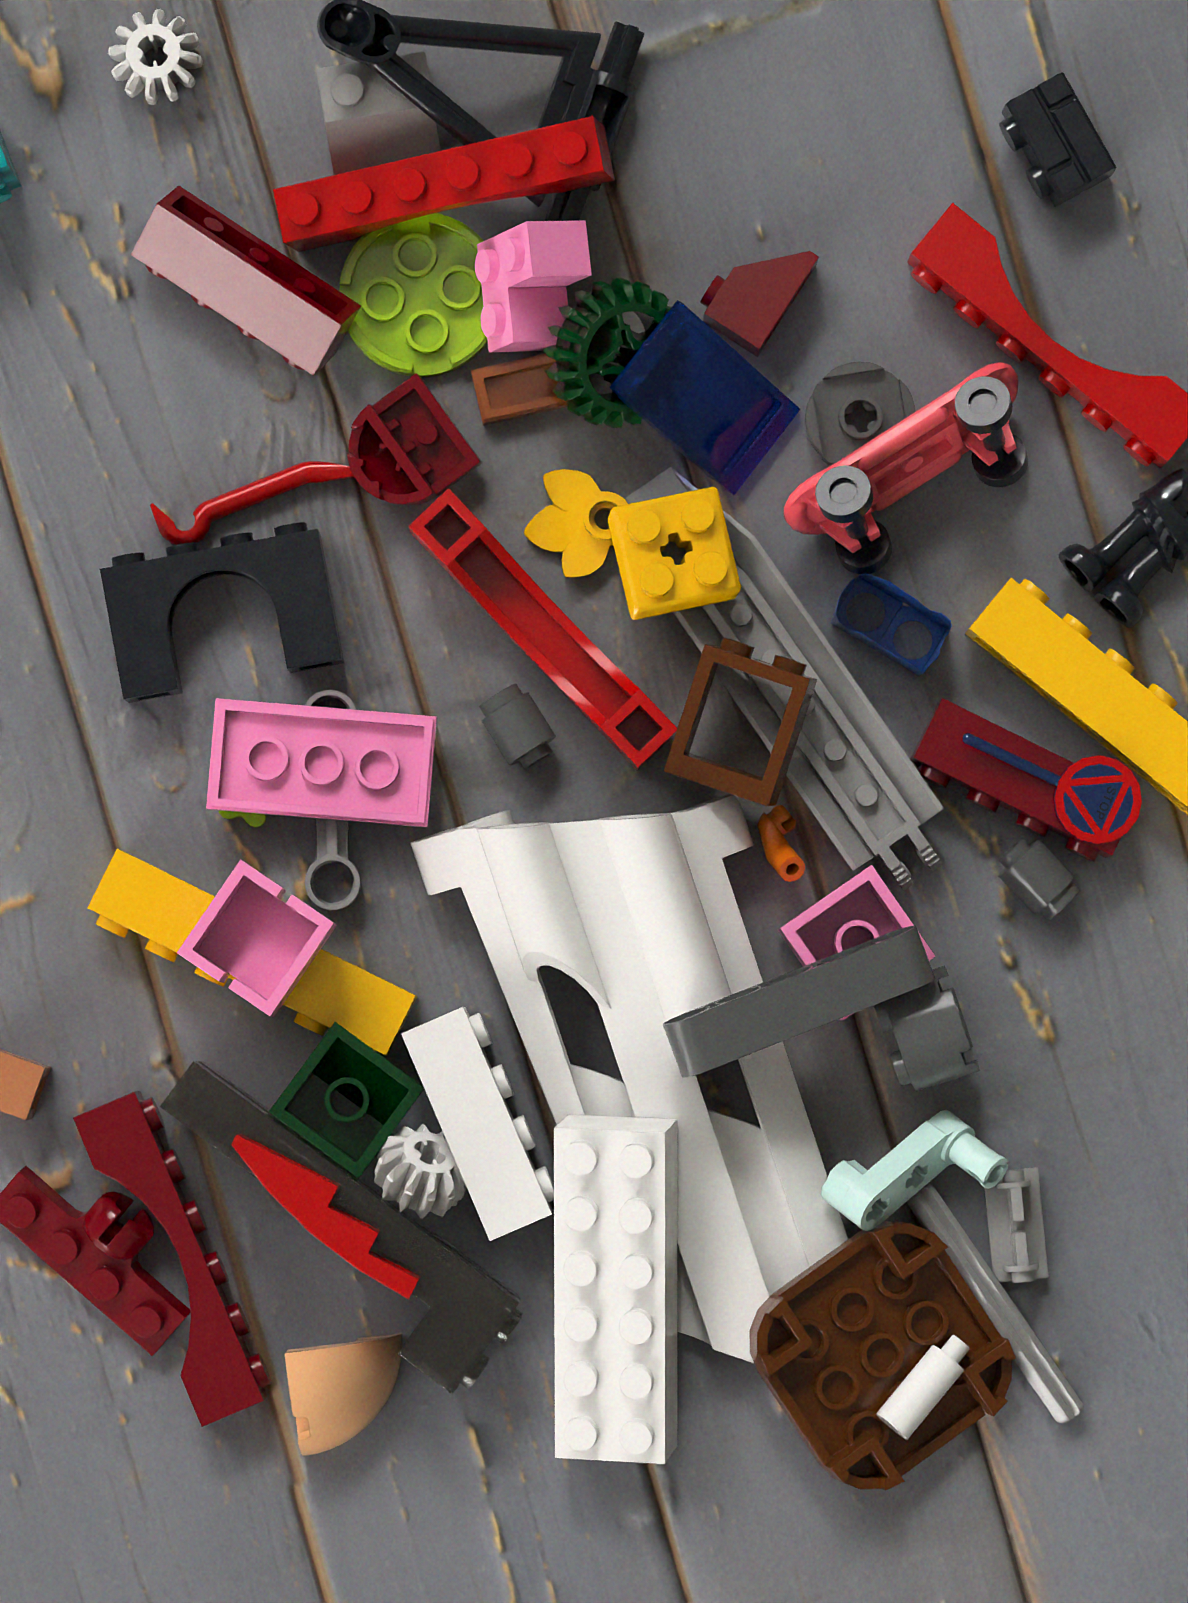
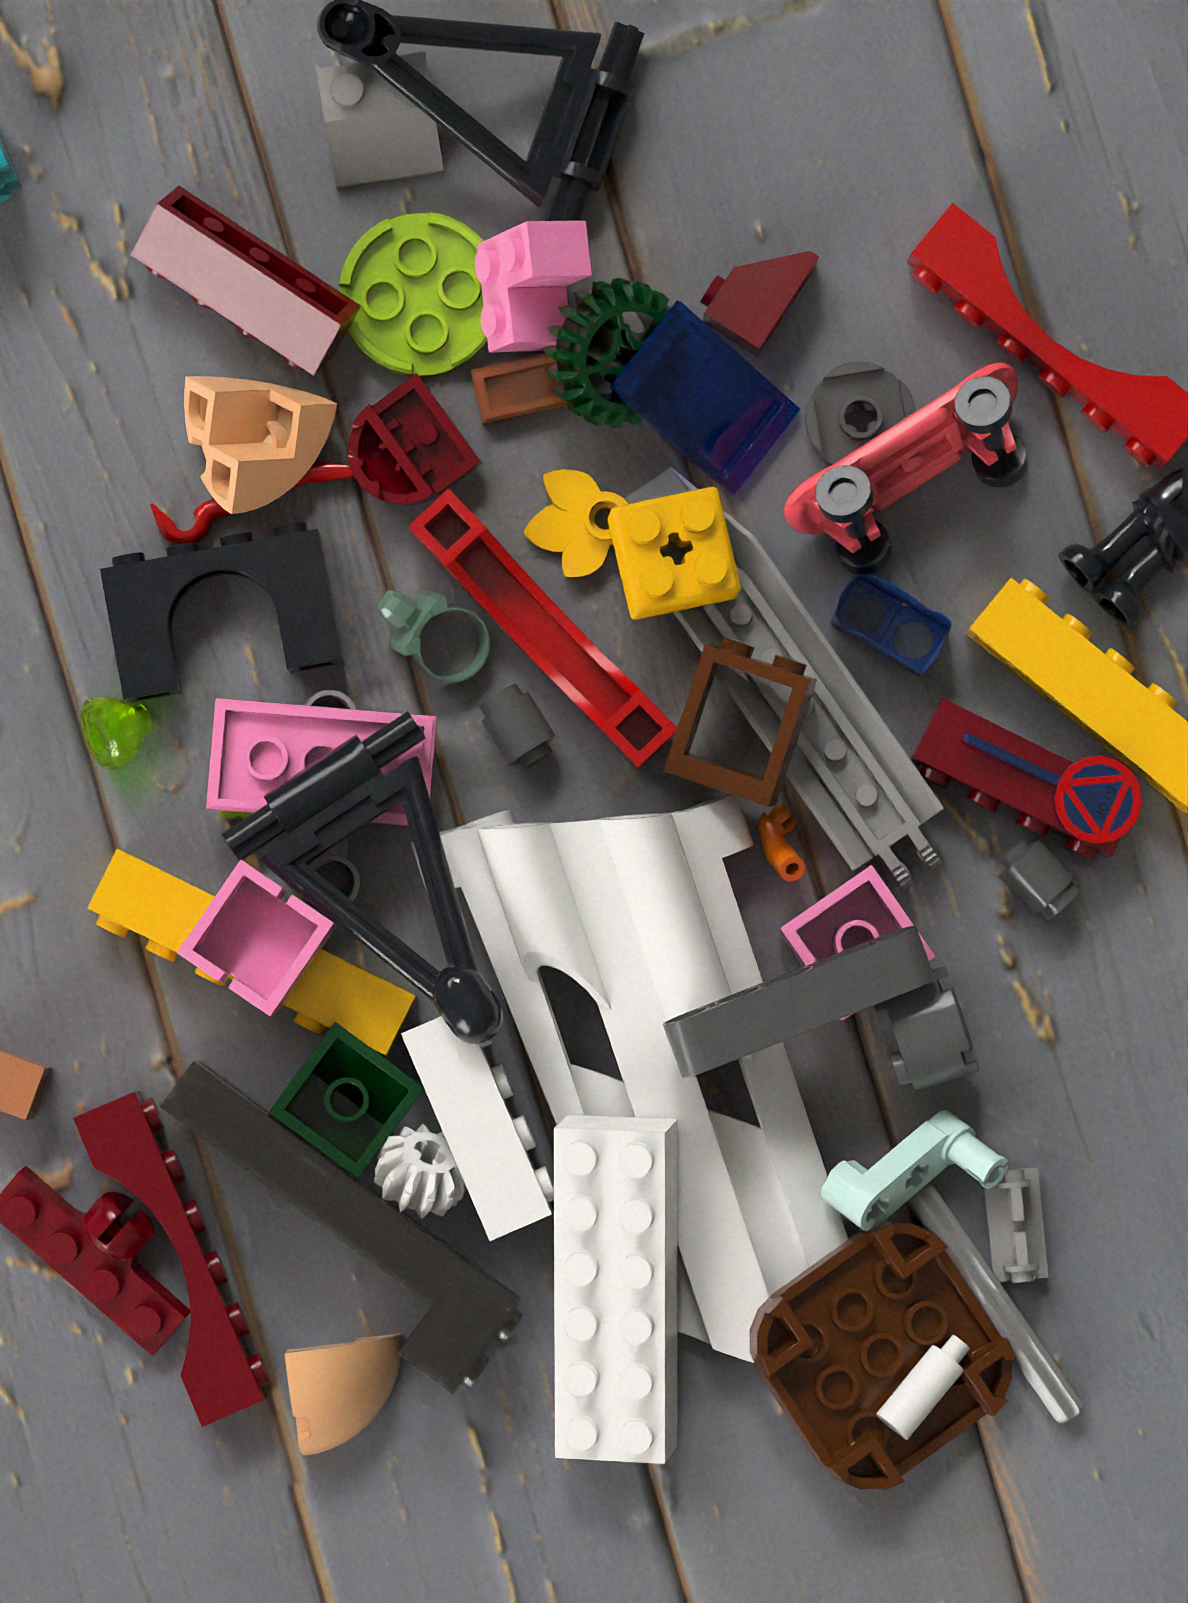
white gear [108,9,203,105] -> none
red slope [231,1133,421,1299] -> none
red arch [273,116,615,252] -> none
black brick [999,72,1117,207] -> none
none -> clear neon green brick [81,696,153,772]
none -> light nougat brick [184,376,337,514]
none -> black piece [222,711,504,1044]
none -> sand green piece [377,589,490,683]

